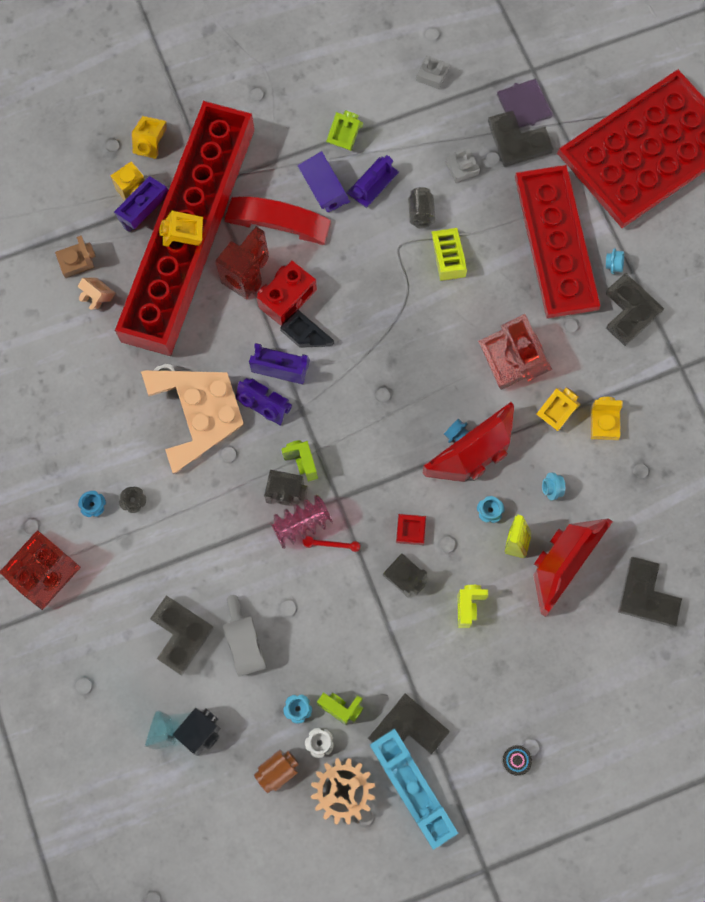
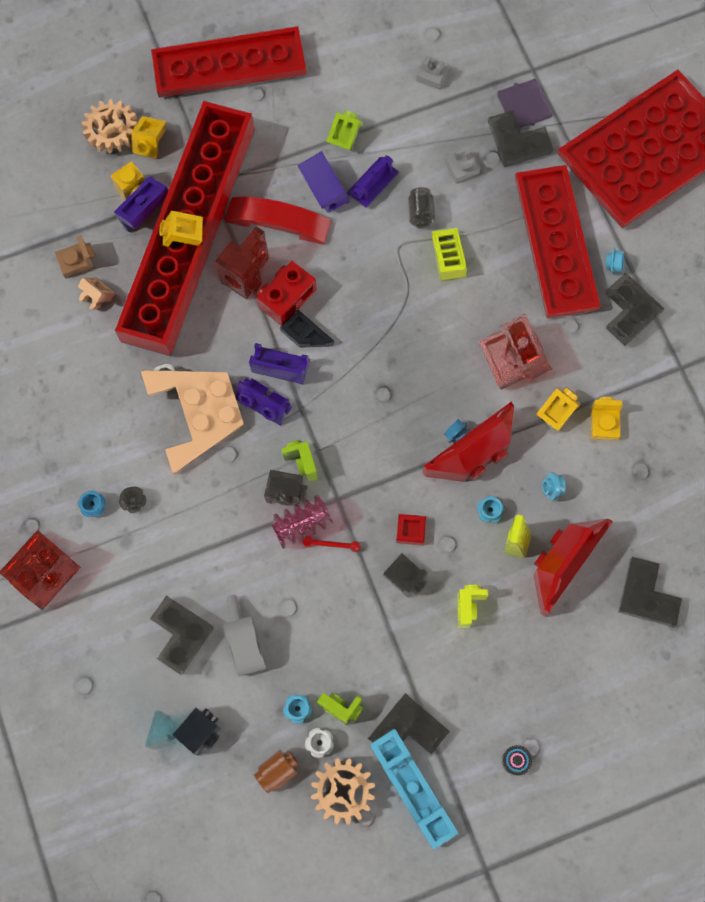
none -> light nougat gear [82,99,137,154]
none -> red plate [151,26,307,98]

